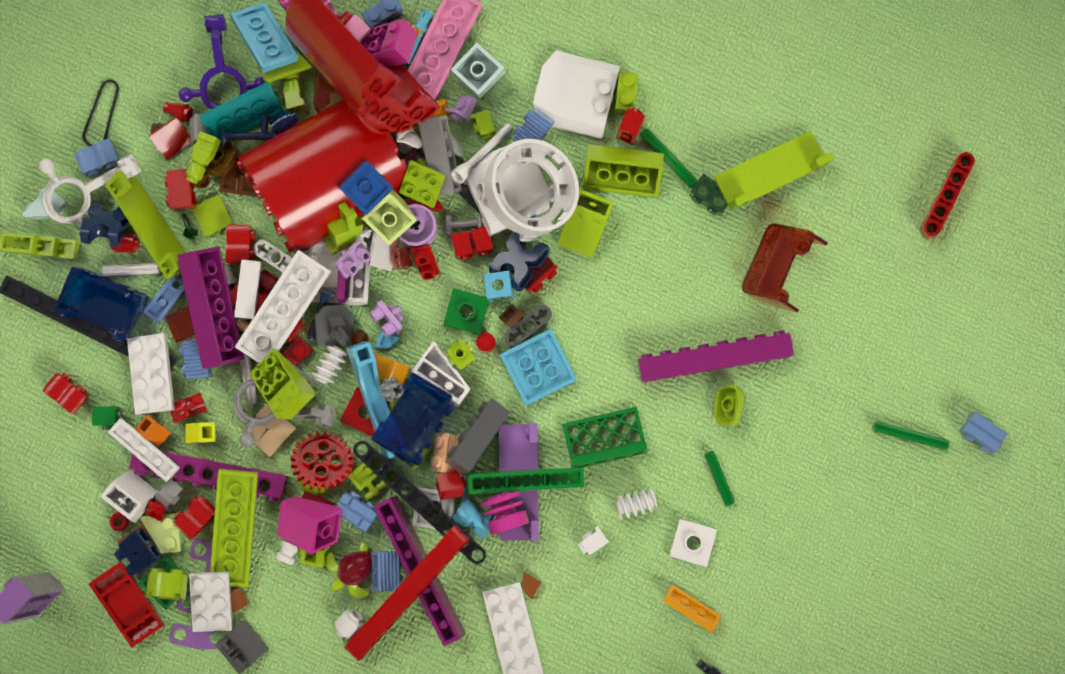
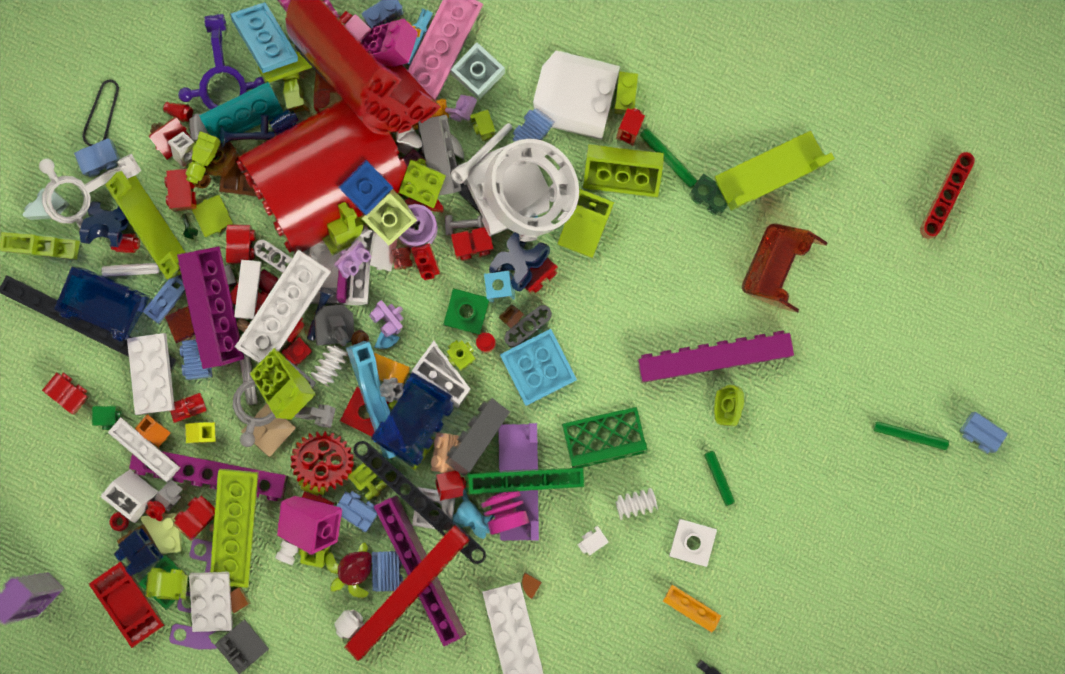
none -> white brick [168,132,195,167]

